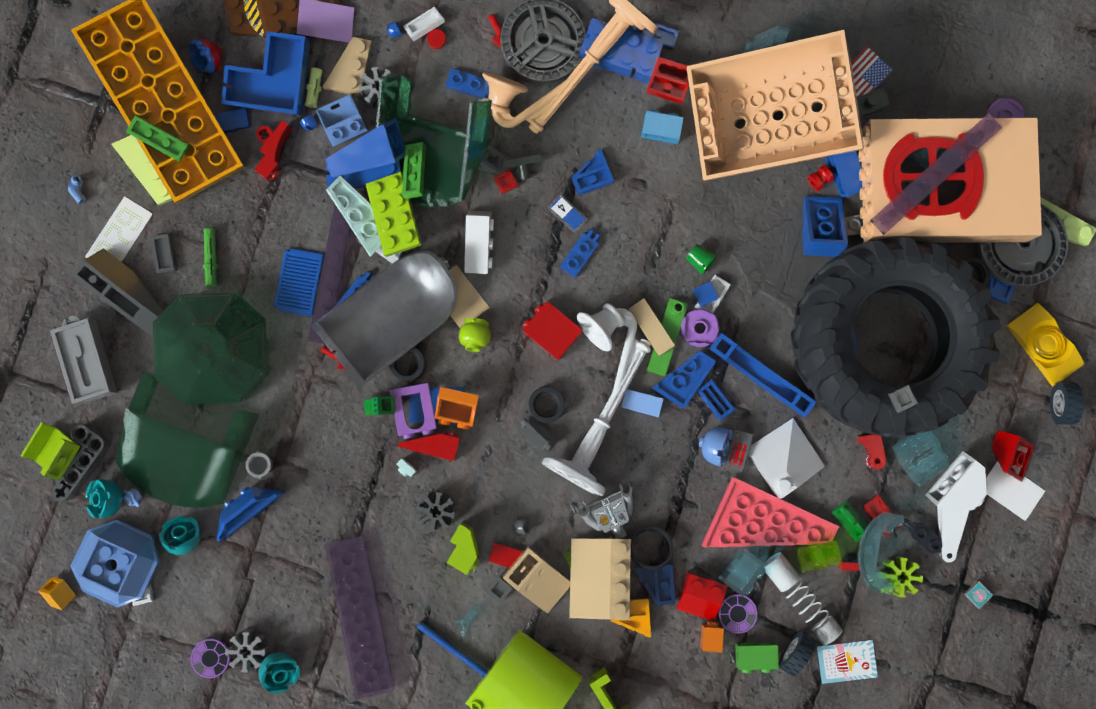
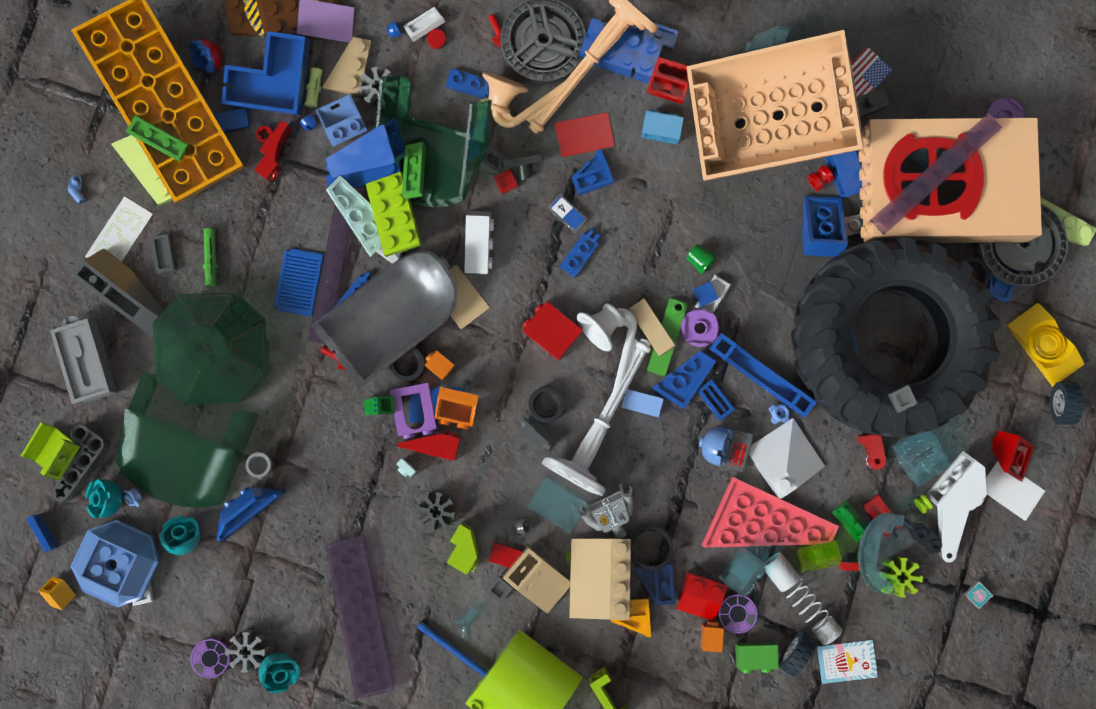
lime piece [459,318,491,352] -> none
none -> blue tile [26,514,59,552]
none -> orange brick [424,351,456,381]
none -> clear light blue piece [527,478,587,533]
none -> red sticker [555,112,615,157]
none -> light blue plate [769,404,789,424]
none -> lime bush [914,494,933,514]

